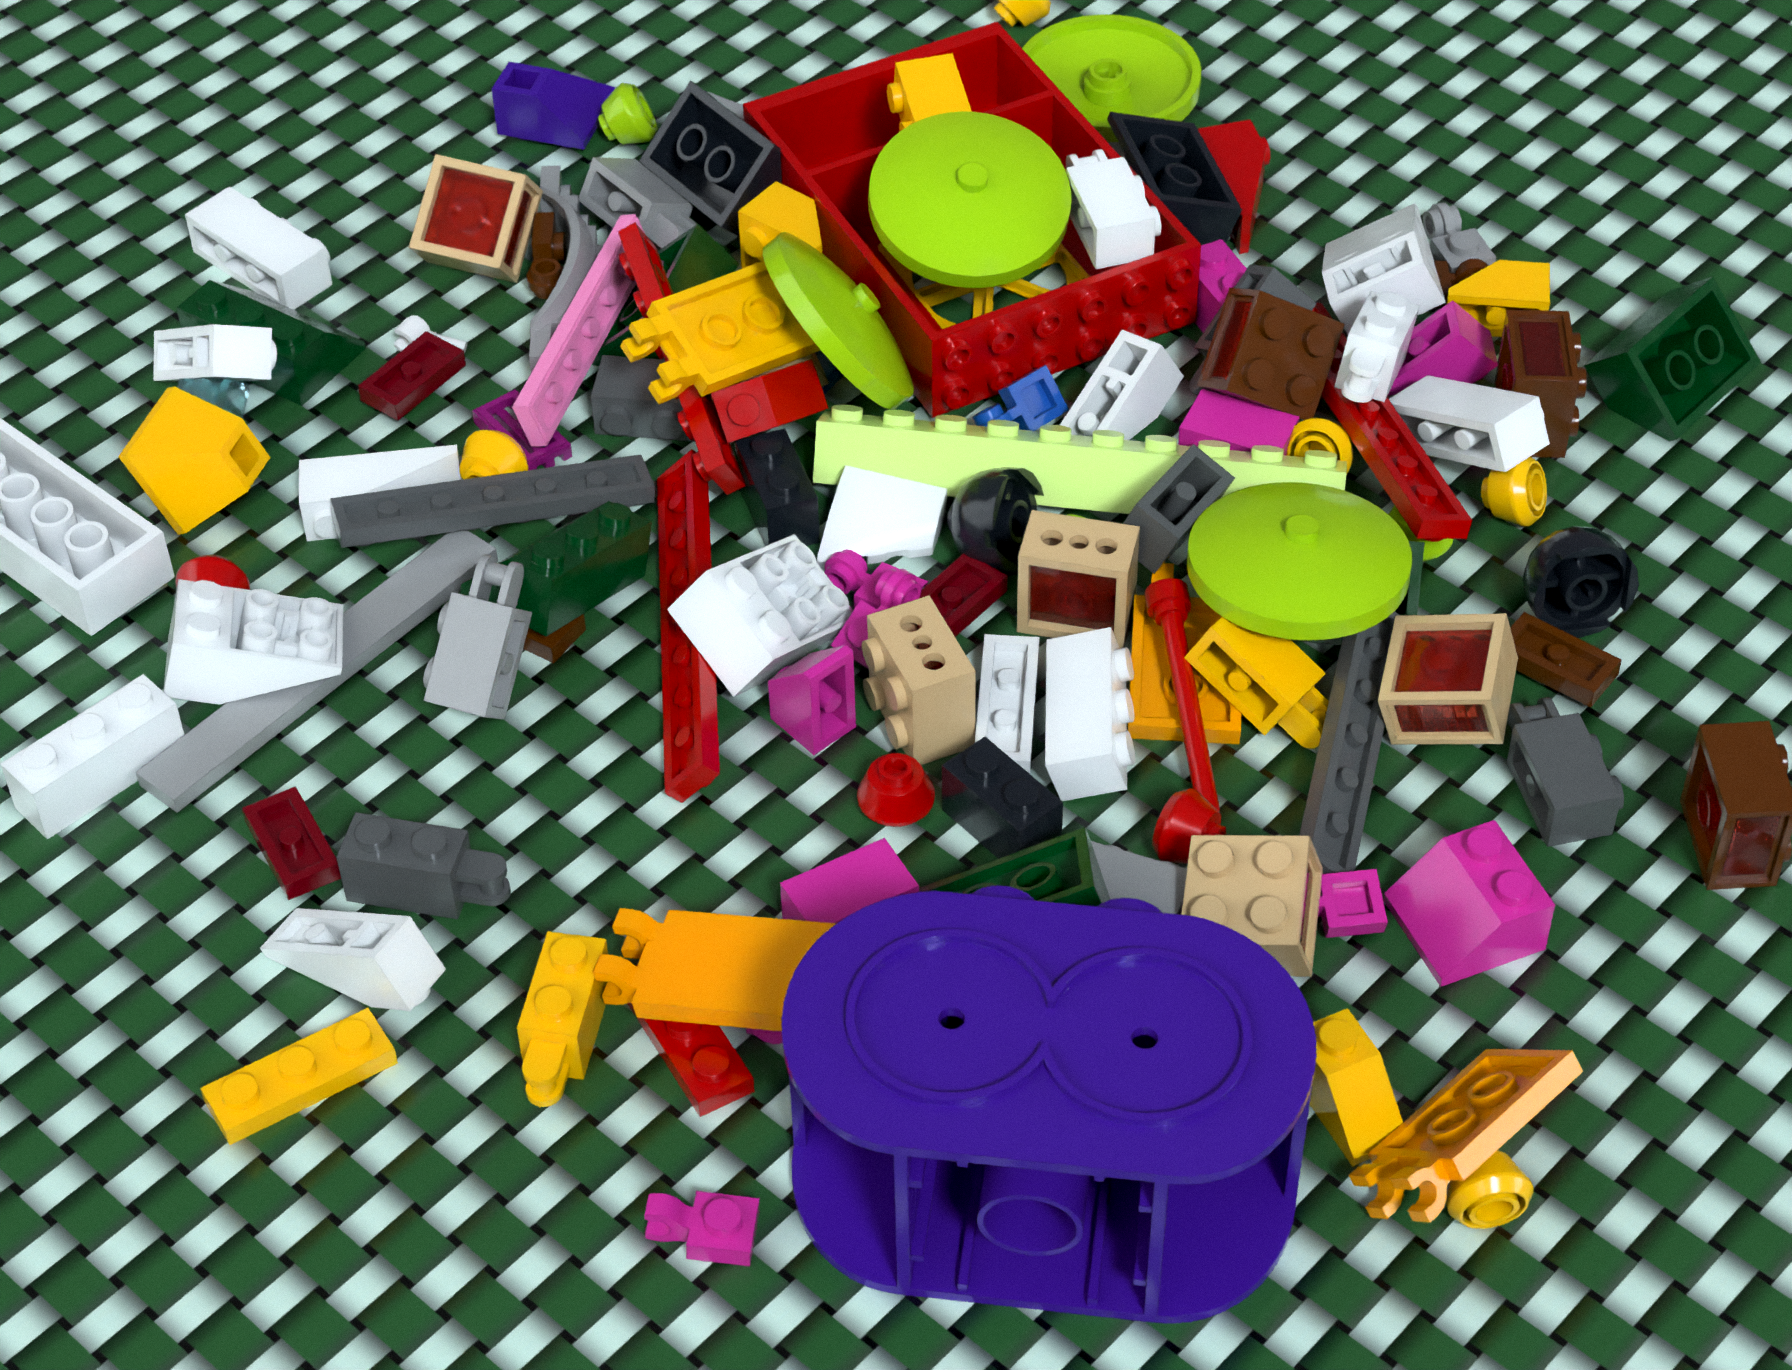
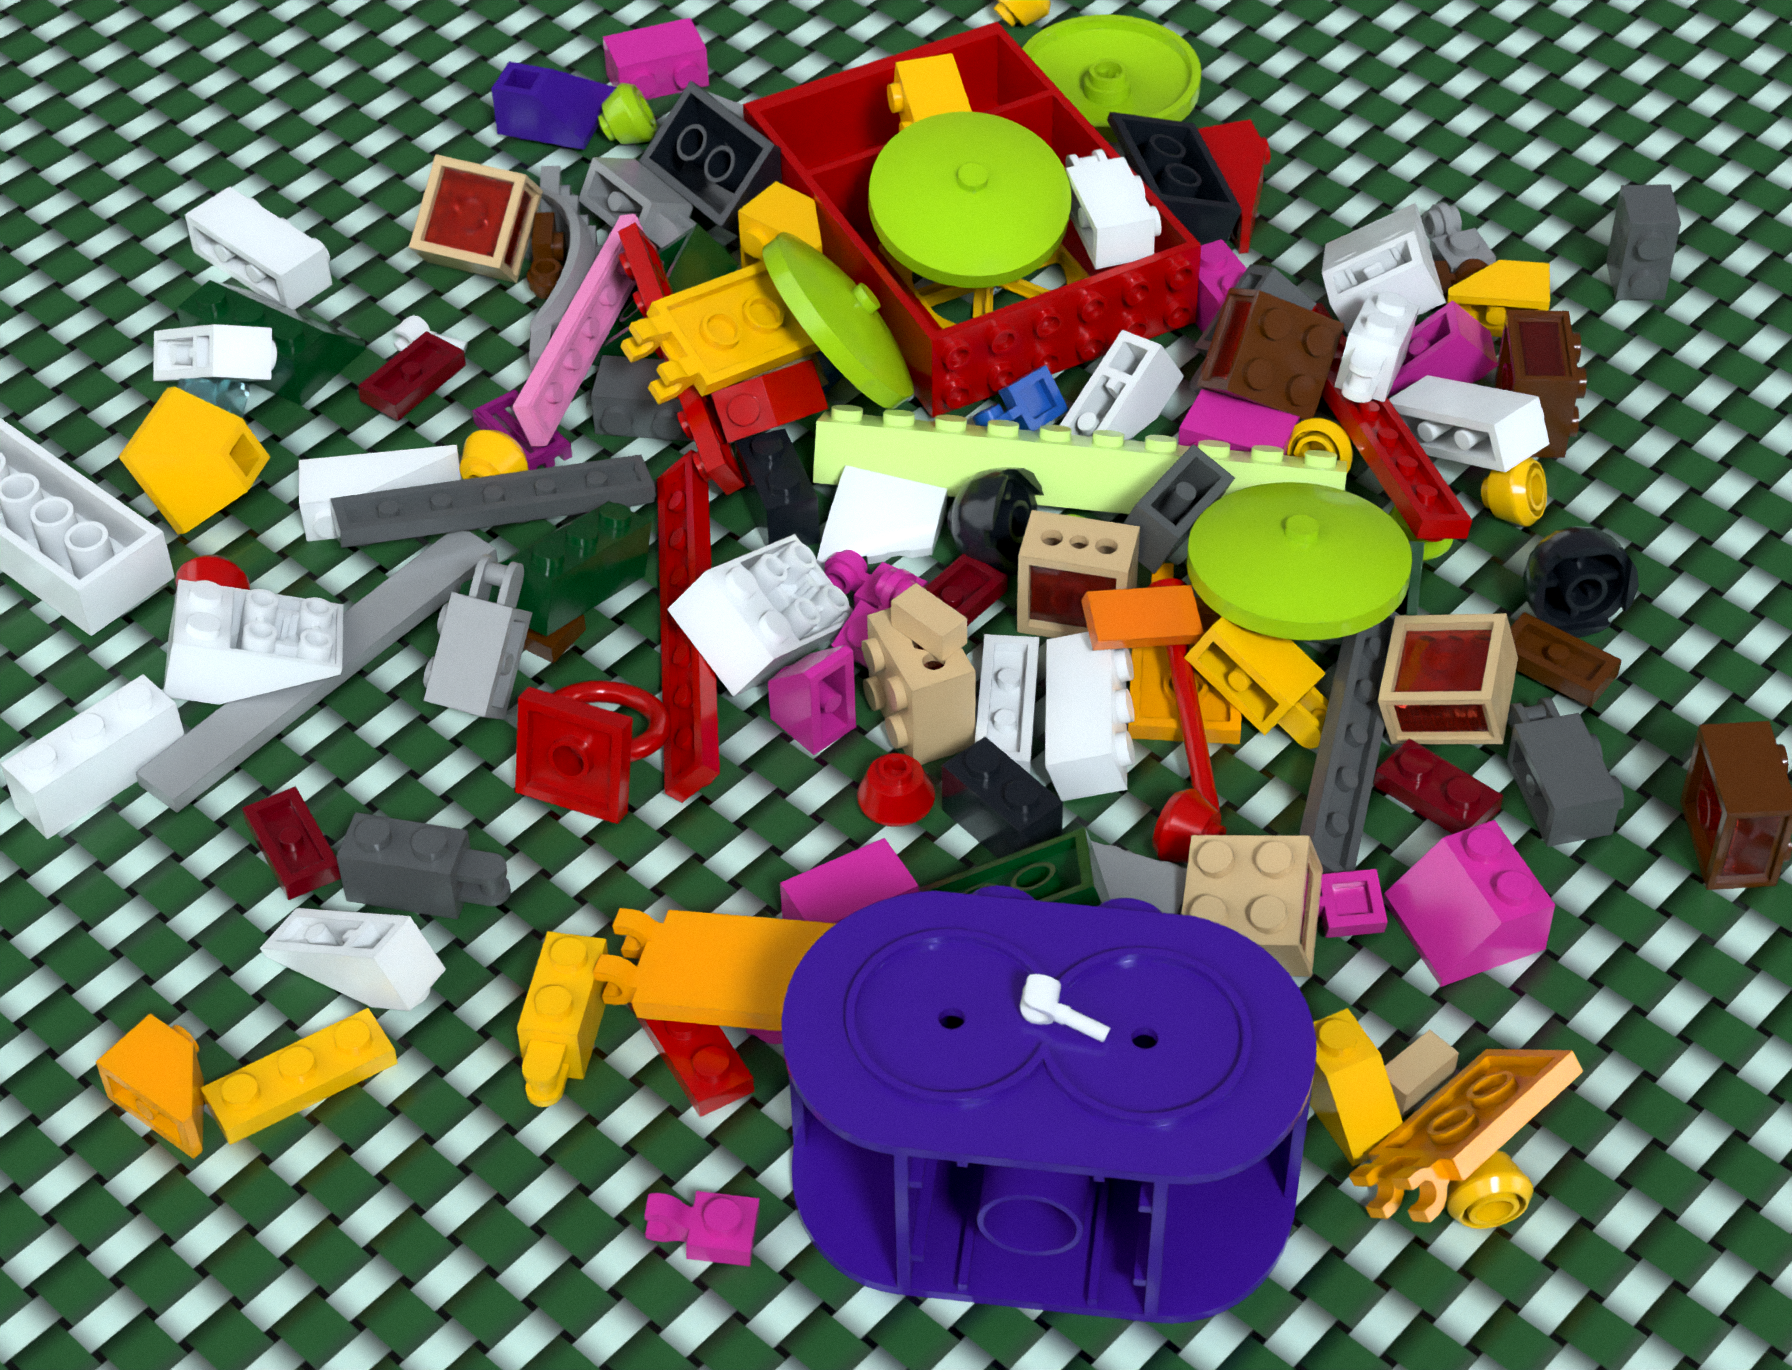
dark green slope [1583,277,1761,441] -> none
none -> light orange slope [96,1014,204,1159]
none -> red tile [515,681,671,824]
none -> dark pink brick [603,18,709,100]
none -> tan piece [891,583,967,662]
none -> white hand [1020,974,1110,1043]
none -> orange tile [1081,585,1204,651]
none -> dark red plate [1373,738,1503,834]
none -> tan piece [1385,1029,1459,1118]
none -> dark grey brick [1606,184,1681,300]

